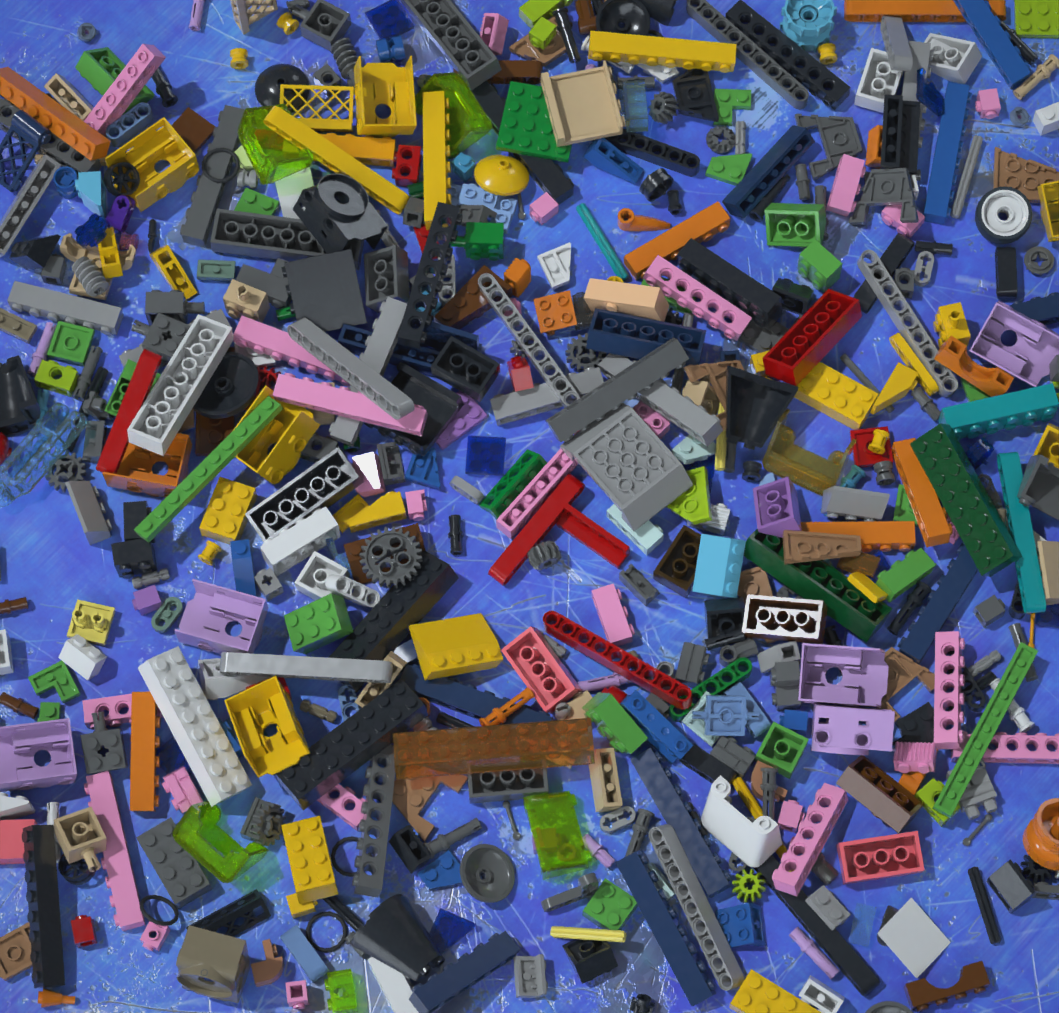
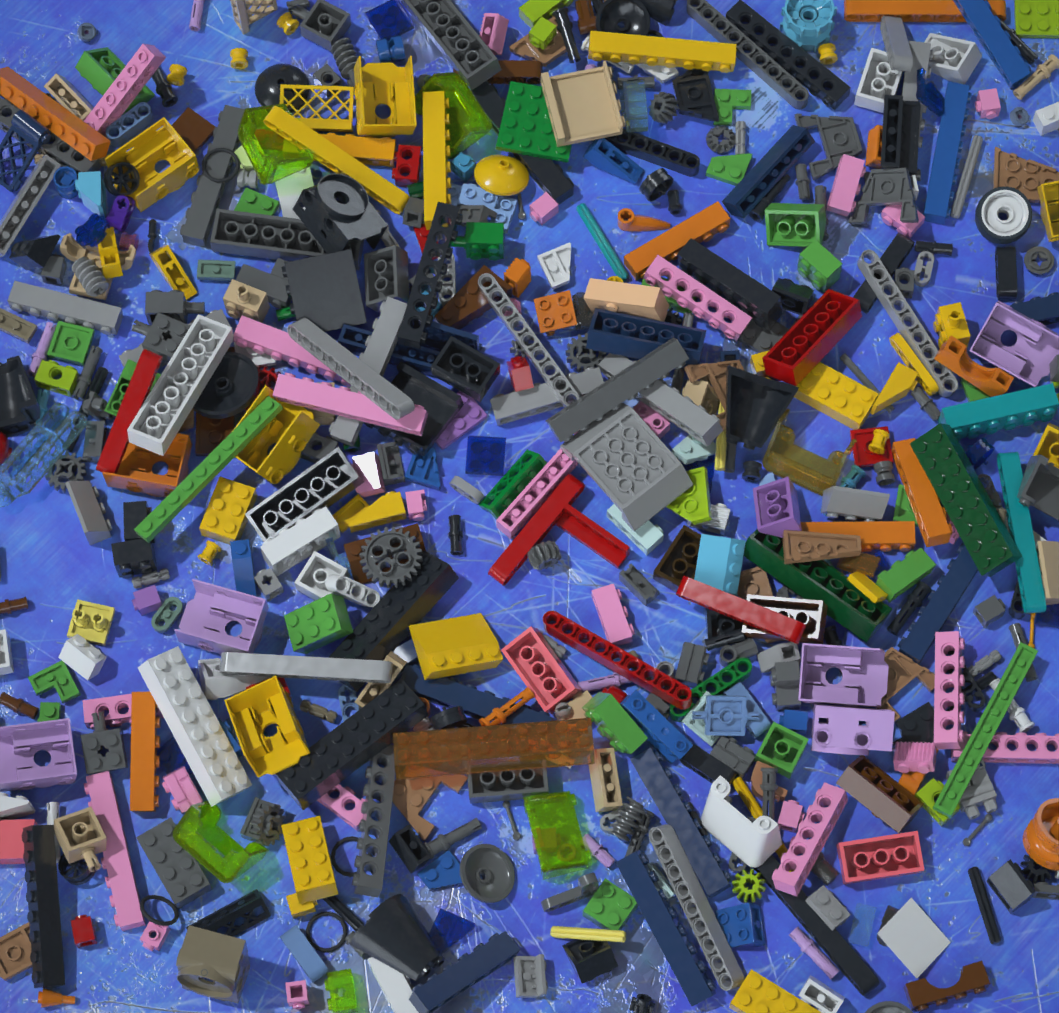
nougat brick [251,939,284,987] -> none
none -> yellow wheel [166,64,188,86]
none -> black wheel [430,706,468,734]
none -> dark grey piece [607,796,647,842]
none -> beam [676,576,806,644]

